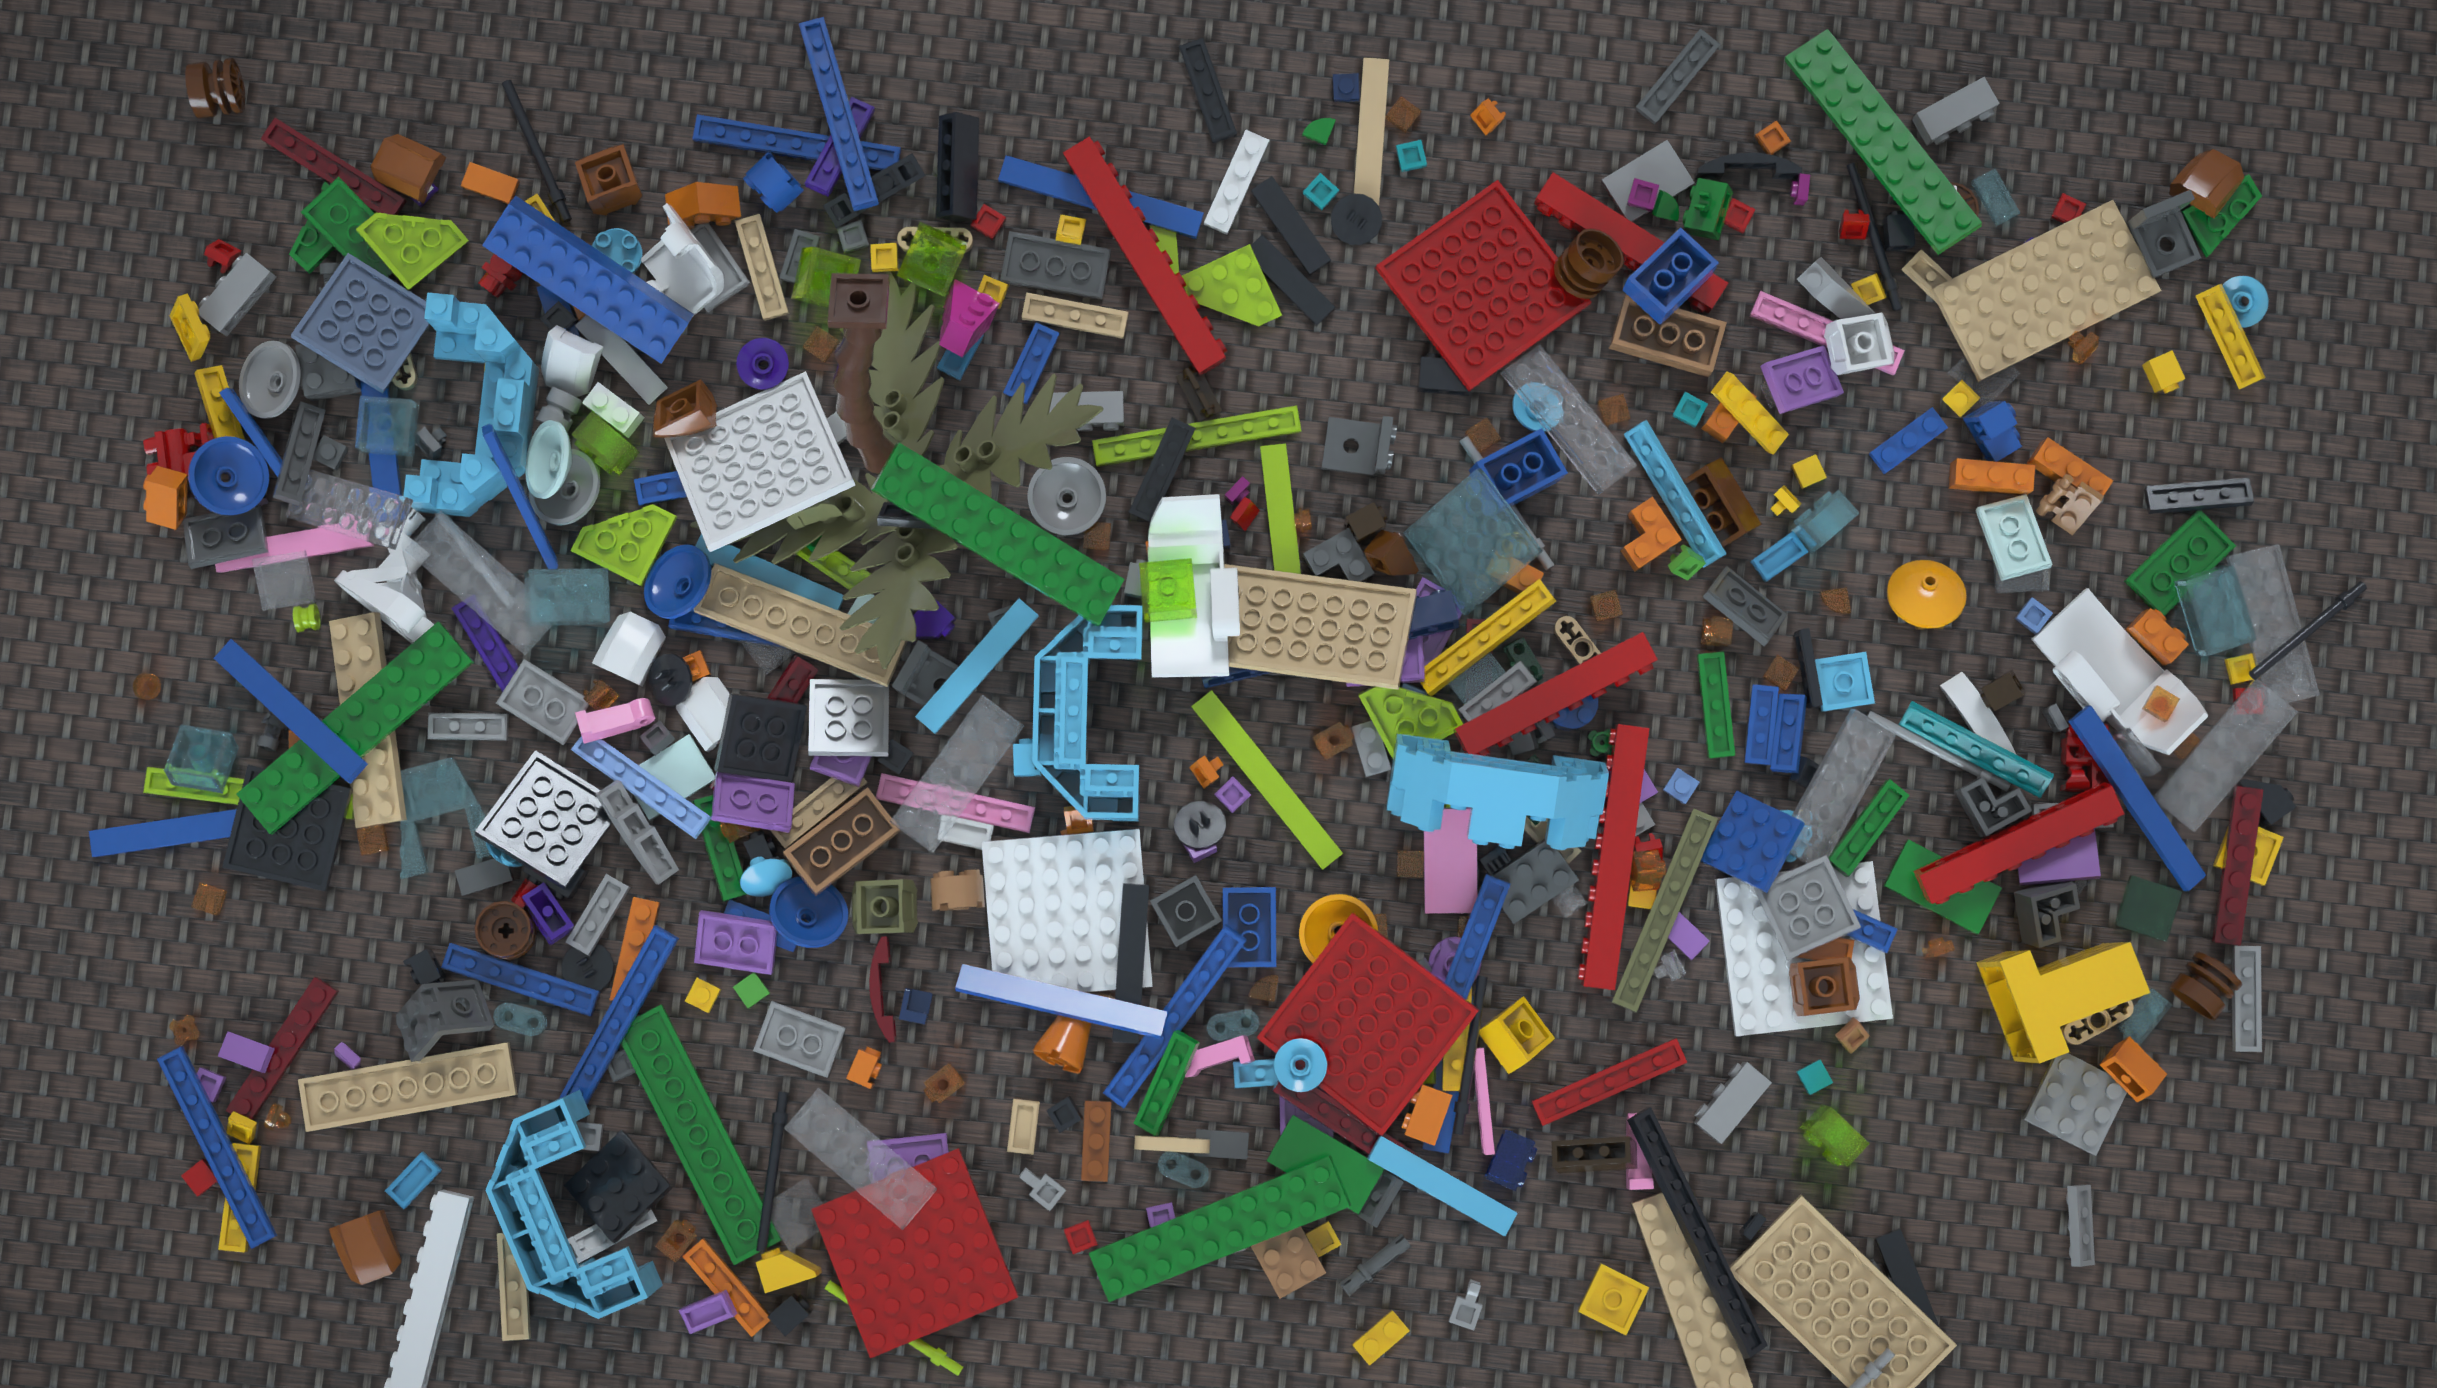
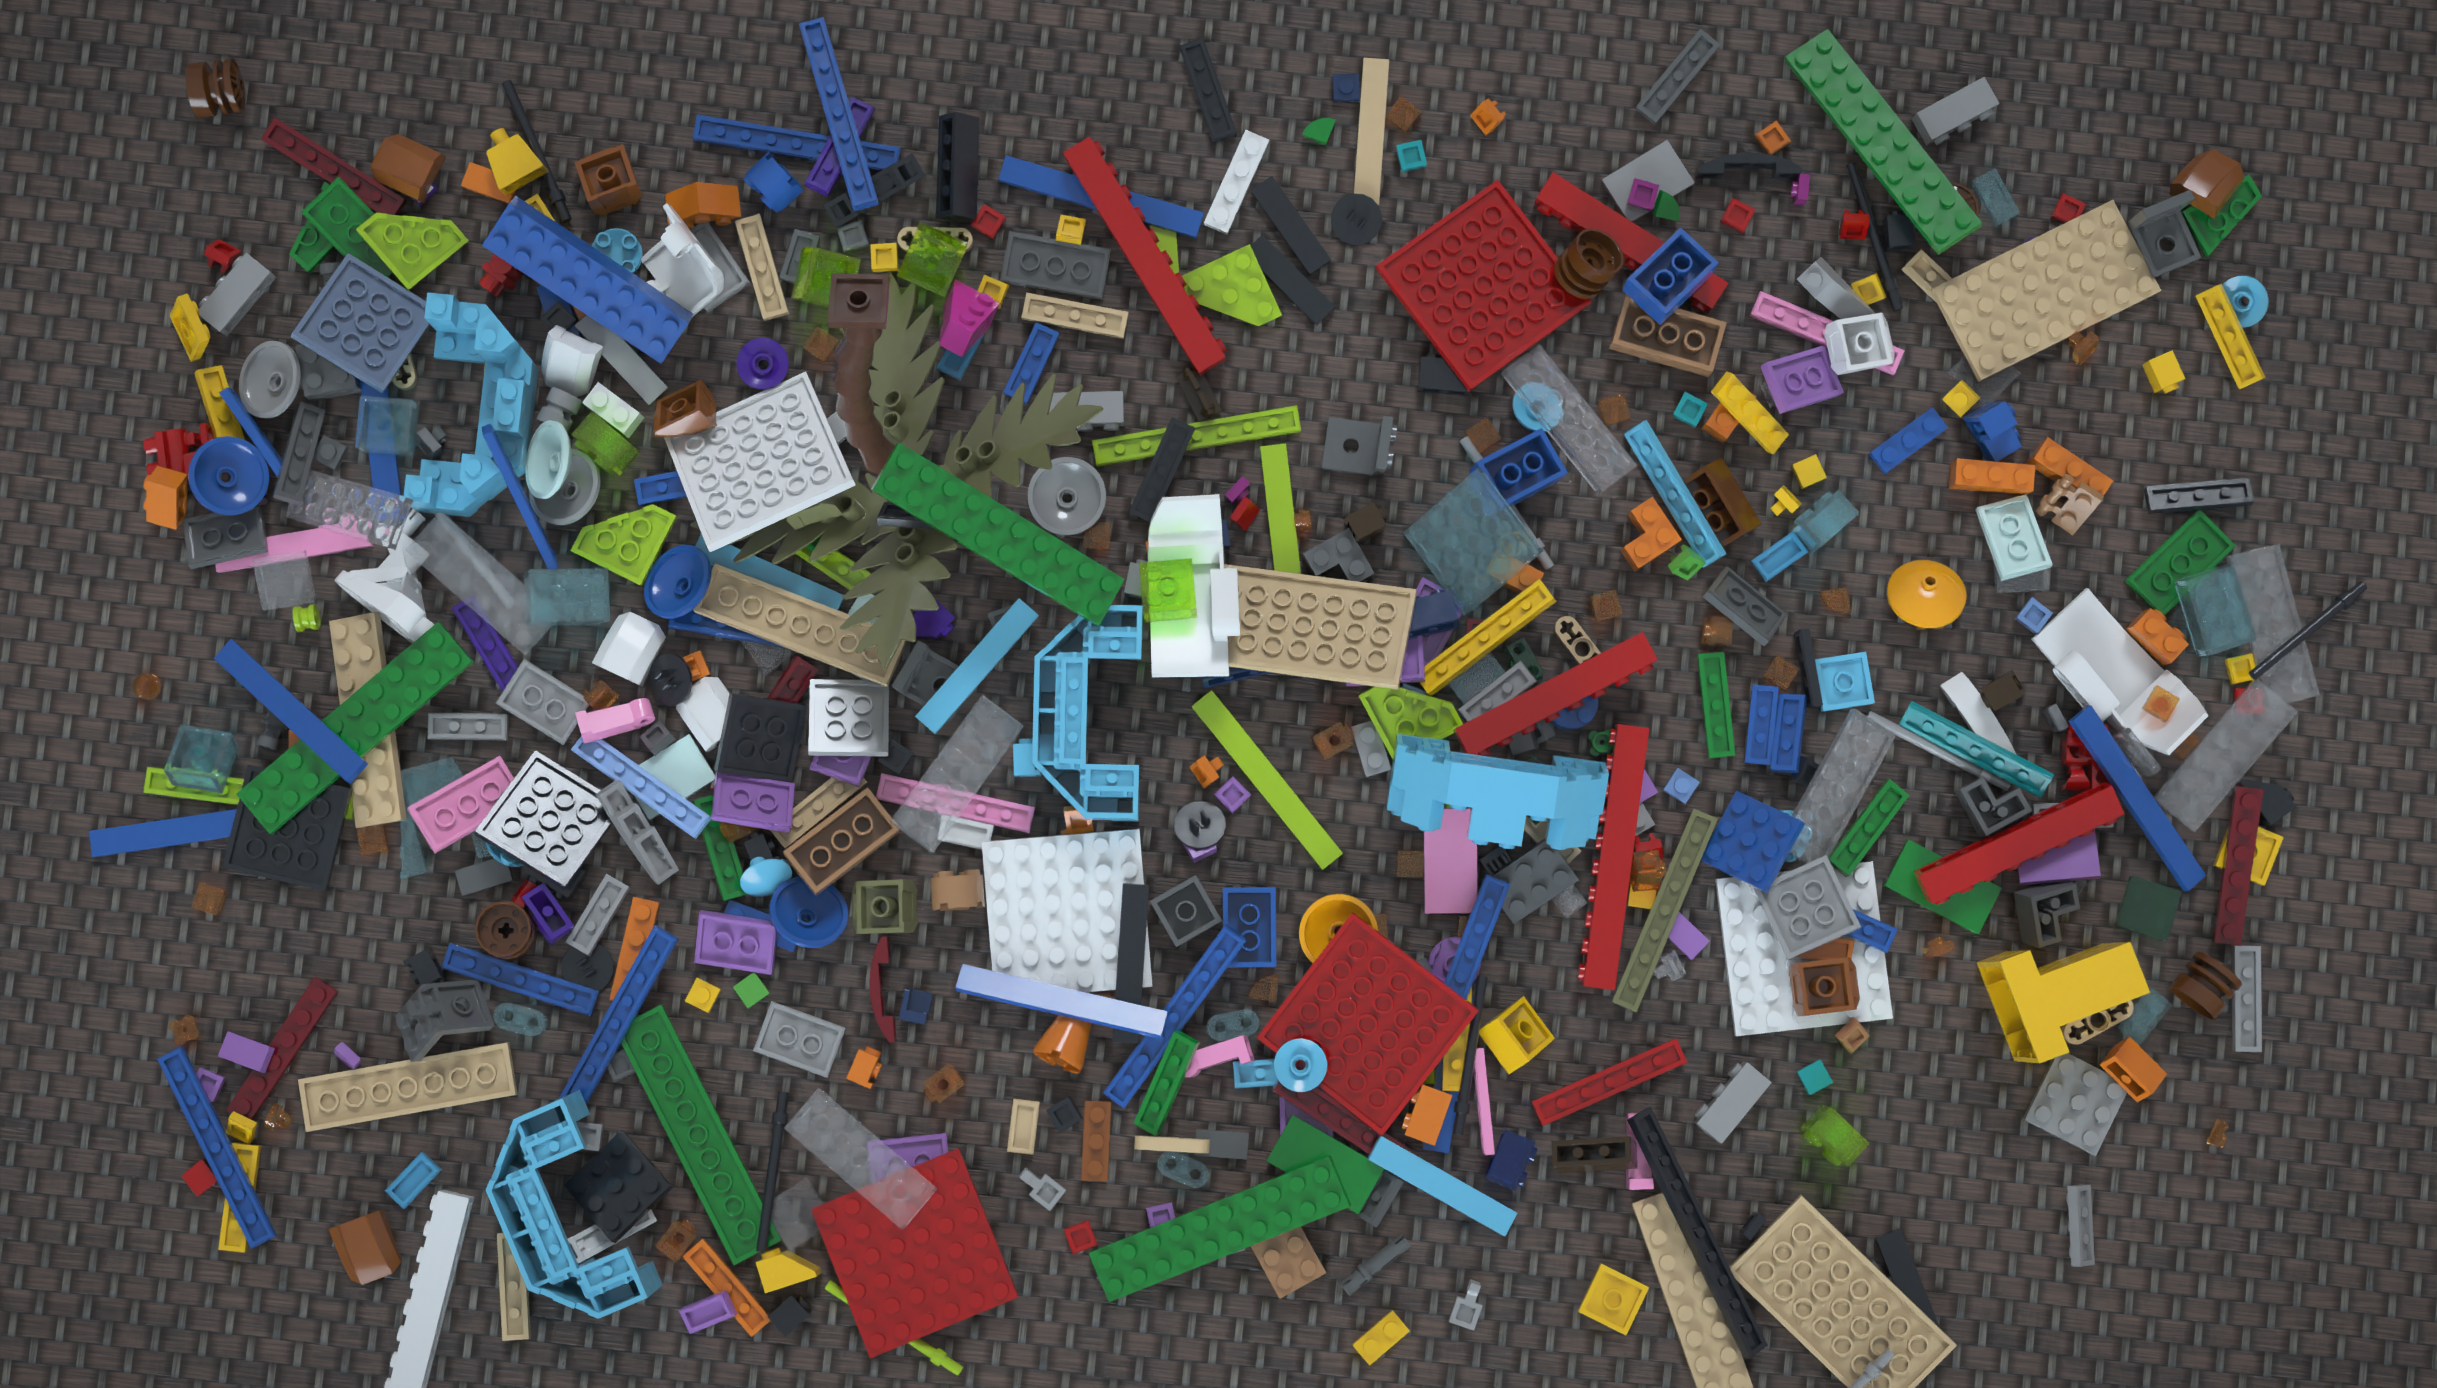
teal plate [1303,173,1339,211] -> none
yellow plate [1305,1221,1341,1258] -> none
reddish brown slope [1363,529,1419,575] -> none
green brick [1683,178,1733,240] -> none
none -> bright pink tile [407,756,514,854]
none -> yellow torso [486,128,549,196]
none -> clear orange tile [2206,1119,2228,1148]

